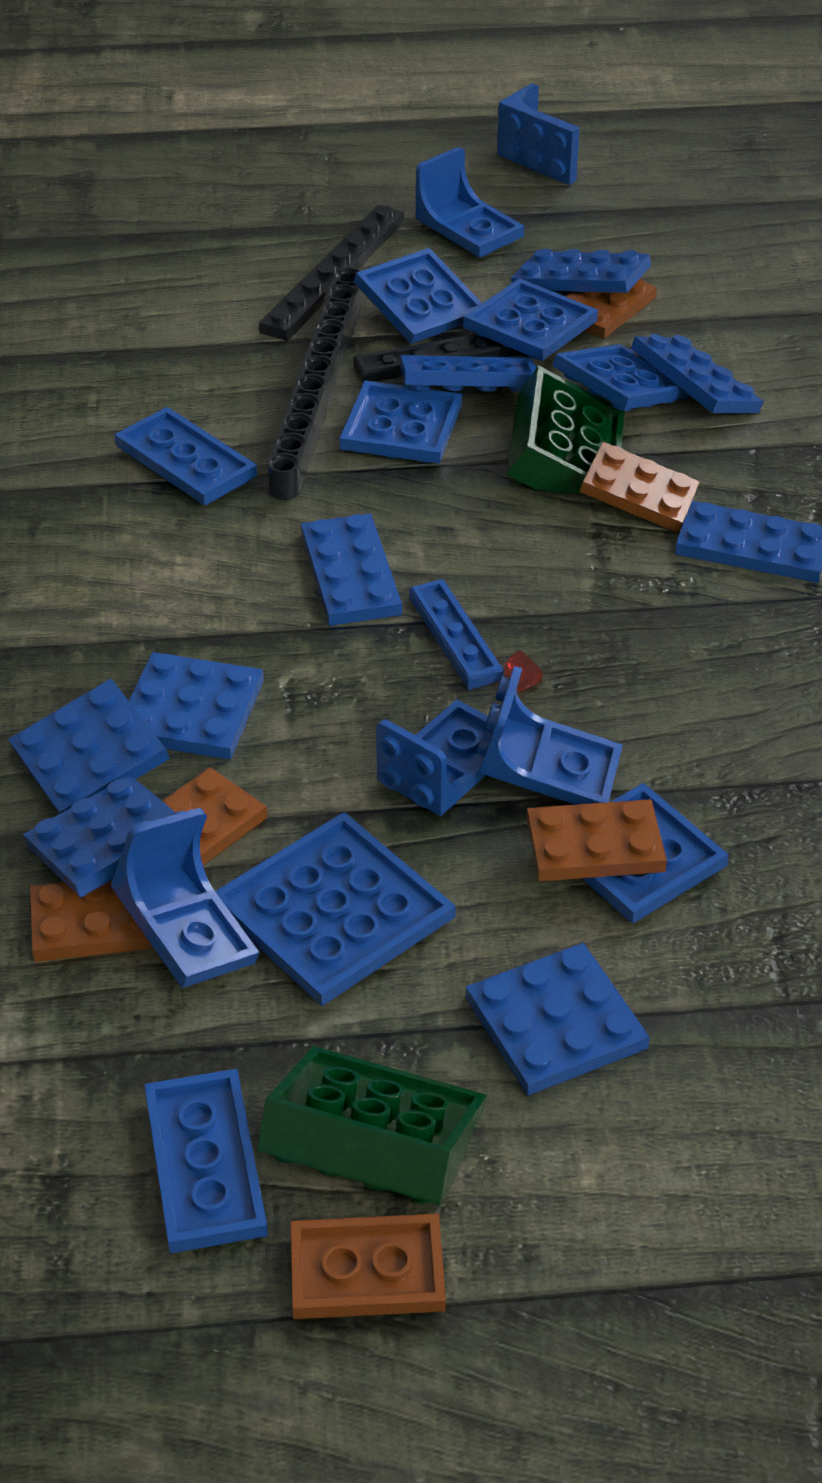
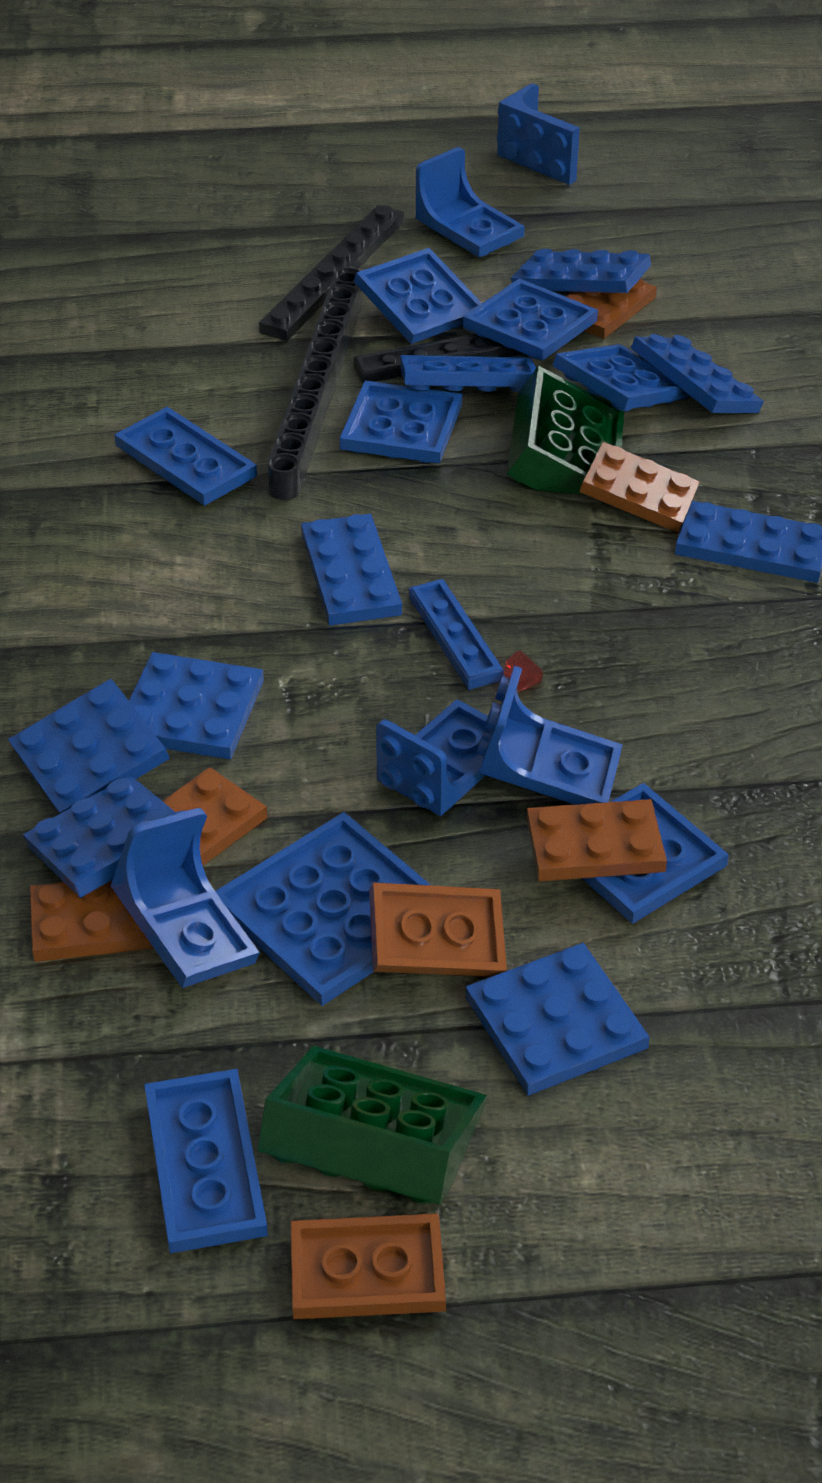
none -> dark orange plate [369,882,507,977]

